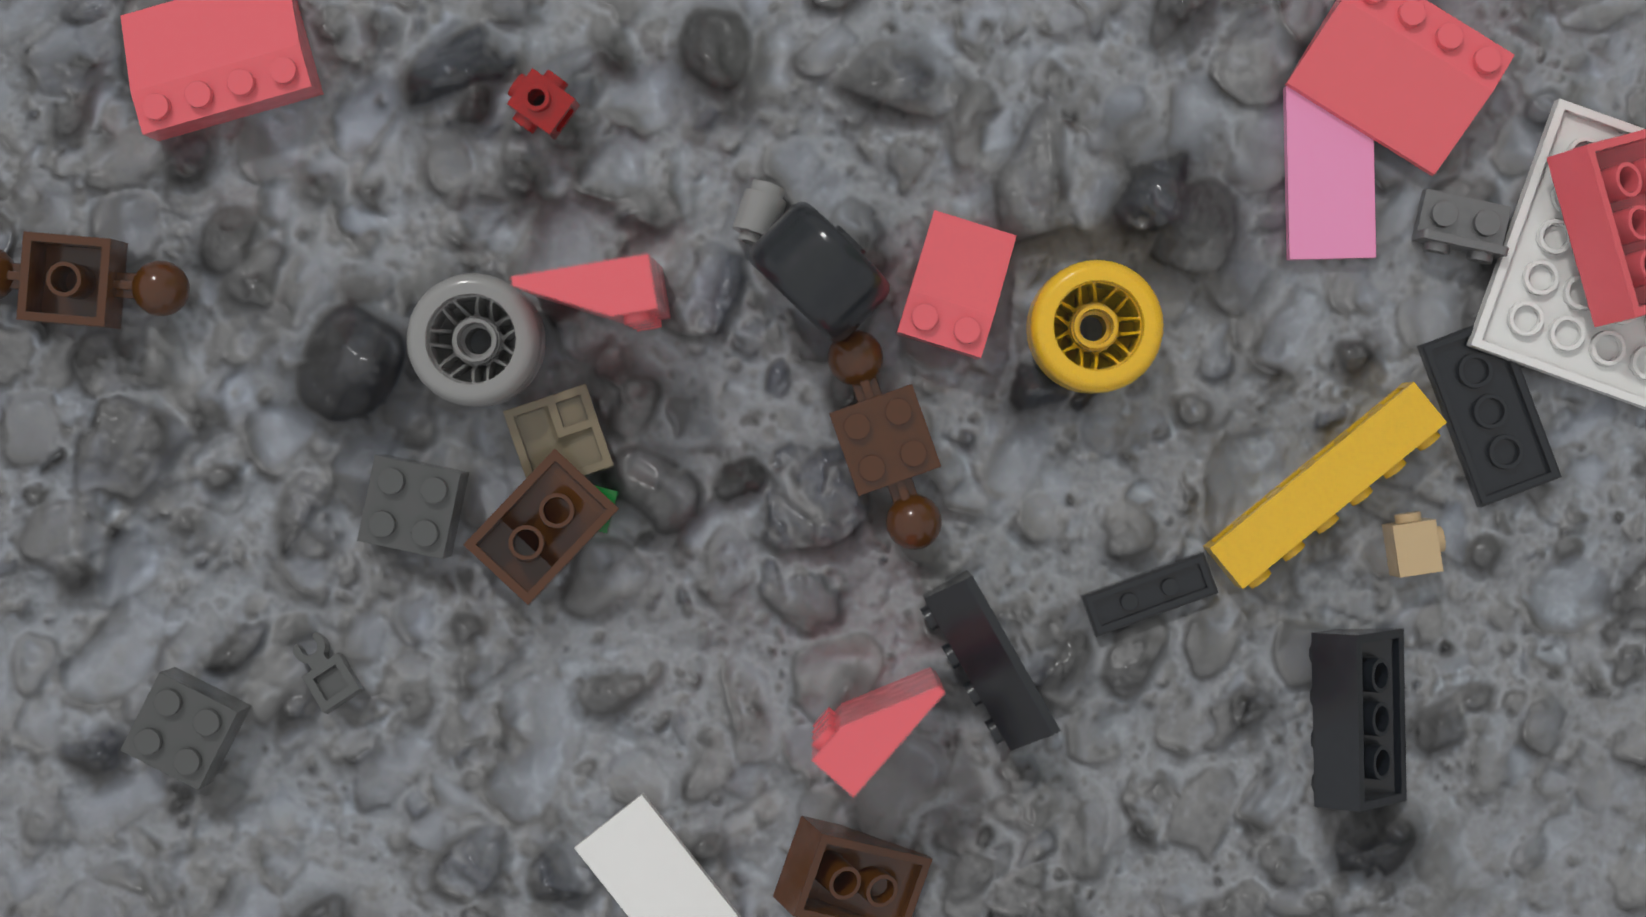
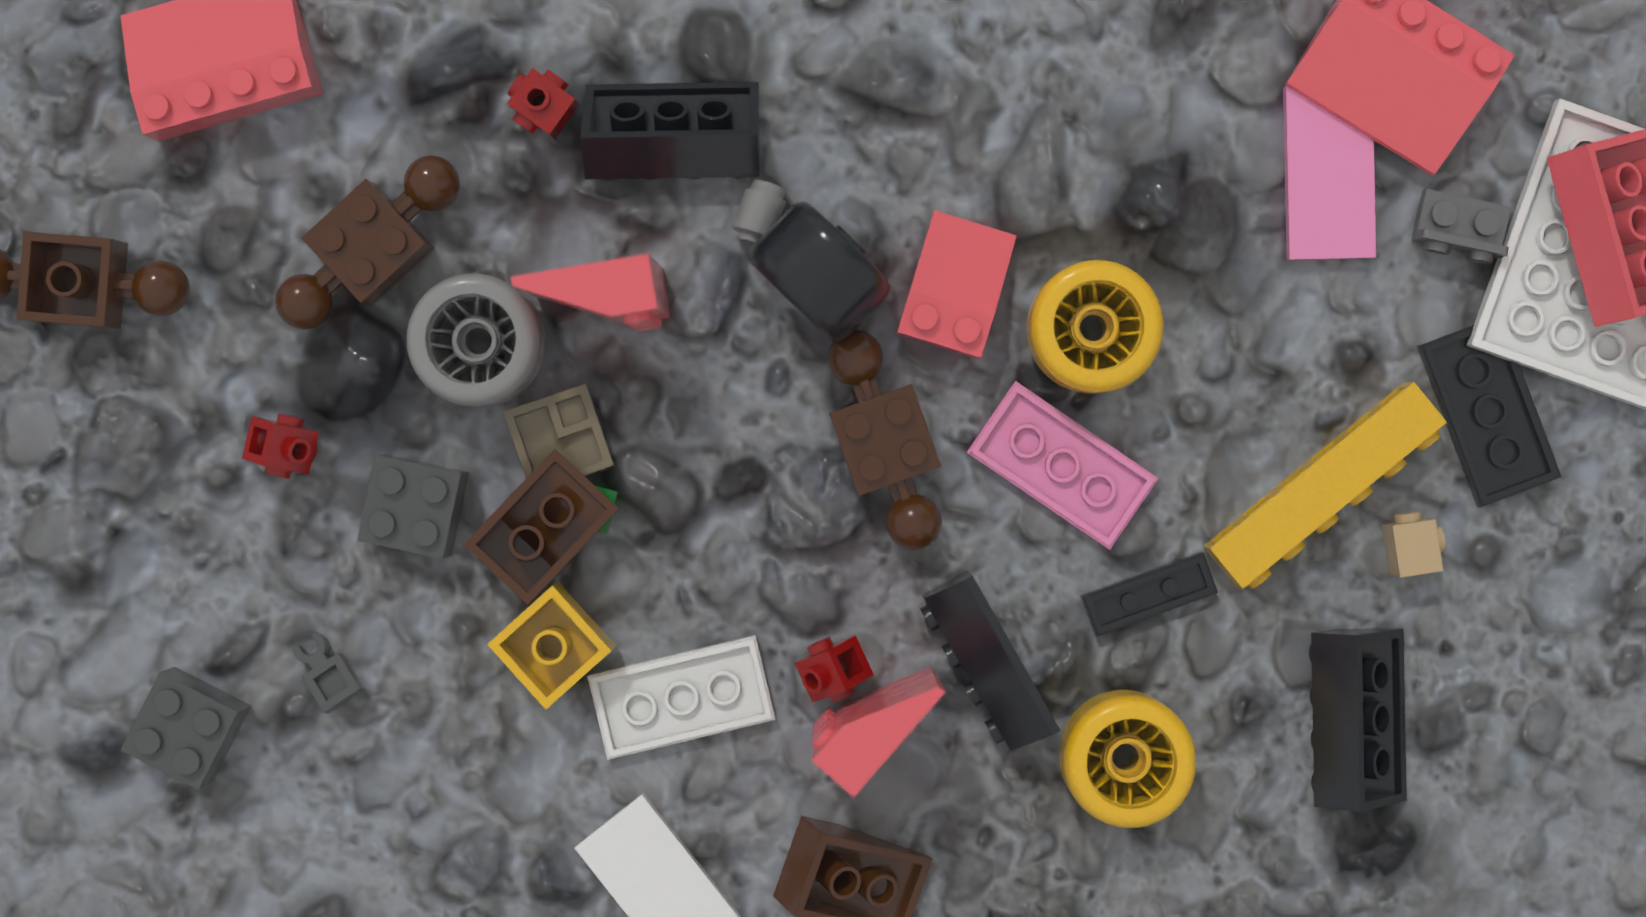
none -> red brick [242,413,319,479]
none -> reddish brown brick [275,155,460,330]
none -> yellow brick [487,582,616,710]
none -> black slope [580,82,760,181]
none -> white tile [587,634,776,760]
none -> red brick [794,635,874,703]
none -> bright pink tile [966,381,1159,550]
none -> yellow wheel [1058,690,1196,828]

